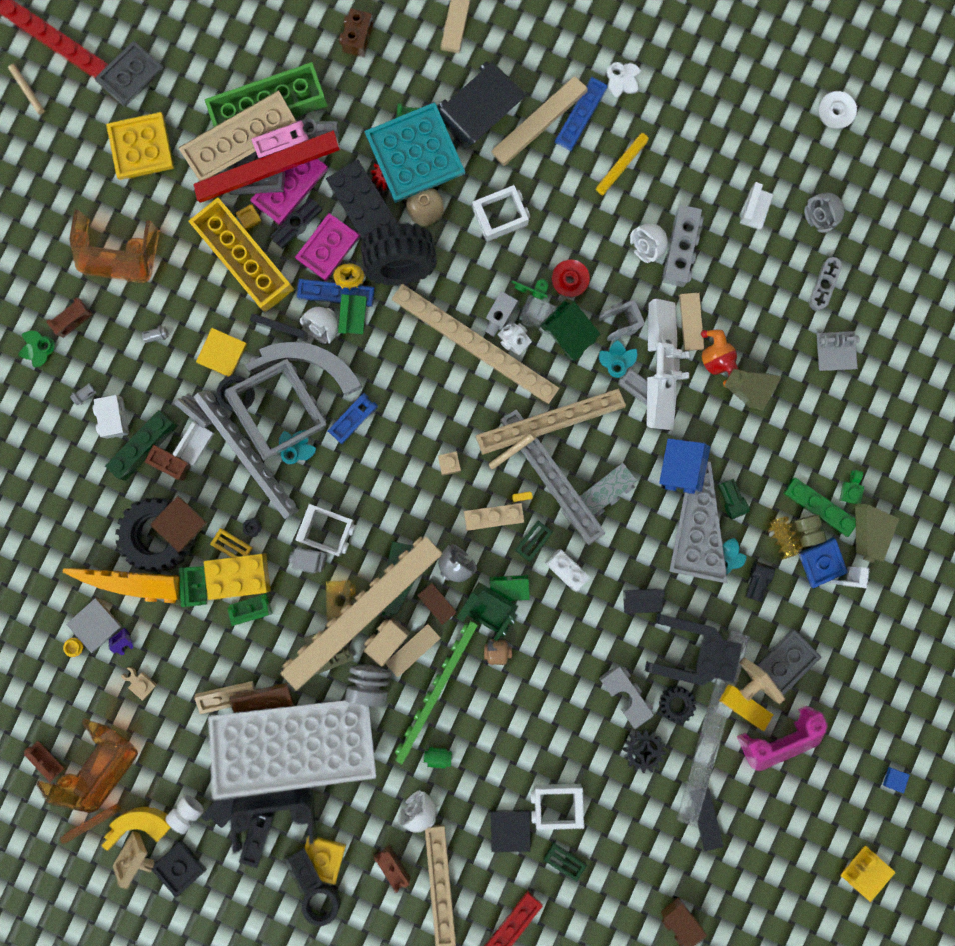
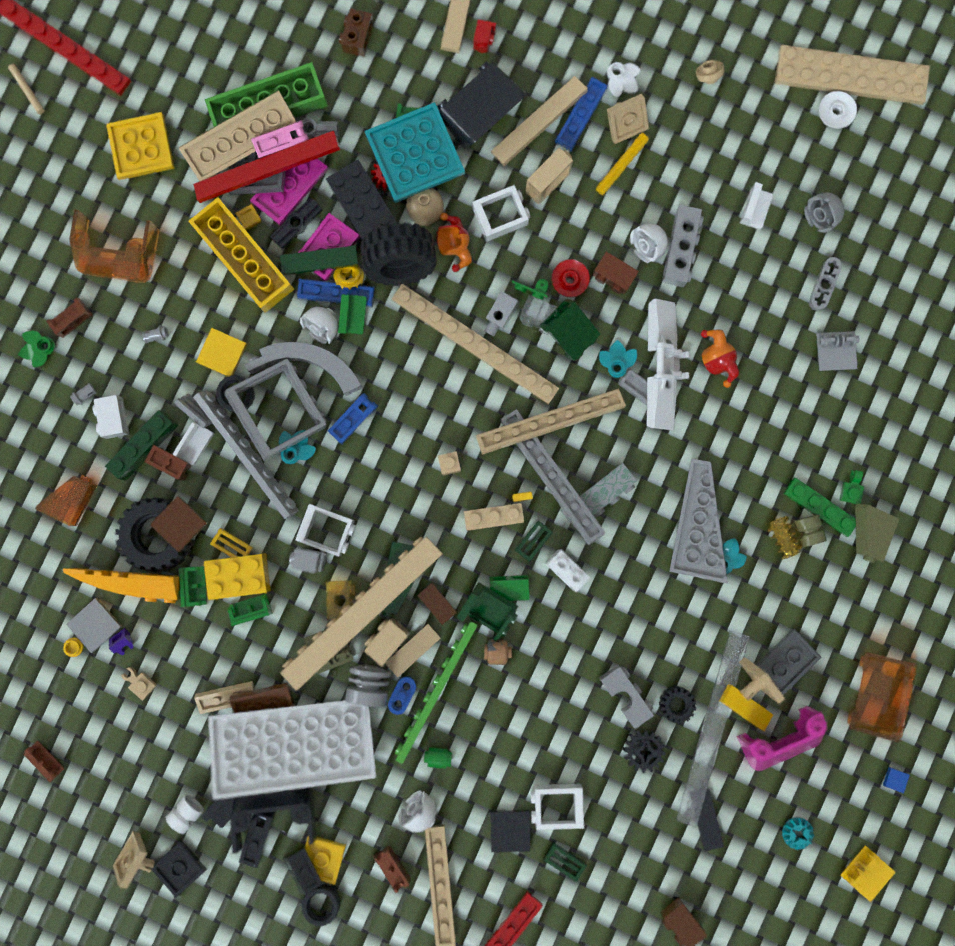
clear orange windscreen [36,719,138,813] -> none
clear orange tile [60,803,121,844] -> none
dark grey tile [95,41,163,107] -> none
yellow arch [102,807,171,851] -> none
black plate [243,518,262,537] -> none
black tile [250,313,309,342] -> none
light grey cylinder [438,544,477,582] -> none
tan bar [489,432,536,469] -> none
white brick [498,321,532,355] -> none
light grey piece [598,300,644,342] -> none
black panel [623,588,665,614] -> none
black plate [644,614,742,686] -> none
blue brick [659,439,710,494] -> none
tan tile [679,293,704,351] -> none
dark green piece [718,479,750,520] -> none
olive slope [724,369,781,411] -> none
black piece [745,561,775,602] -> none
blue plate [798,537,848,588] -> none
white panel [831,567,869,588] -> none
none -> clear orange slope [35,475,97,526]
none -> dark green tile [280,245,359,276]
none -> blue plate [388,676,416,715]
none -> orange piece [437,213,472,272]
none -> red brick [473,19,496,53]
none -> tan window [525,147,573,205]
none -> copper brick [593,251,639,295]
none -> tan tile [607,94,649,144]
none -> tan plate [696,60,725,84]
none -> tan plate [775,45,930,105]
none -> teal gear [782,817,814,850]
none -> clear orange windscreen [847,652,917,743]

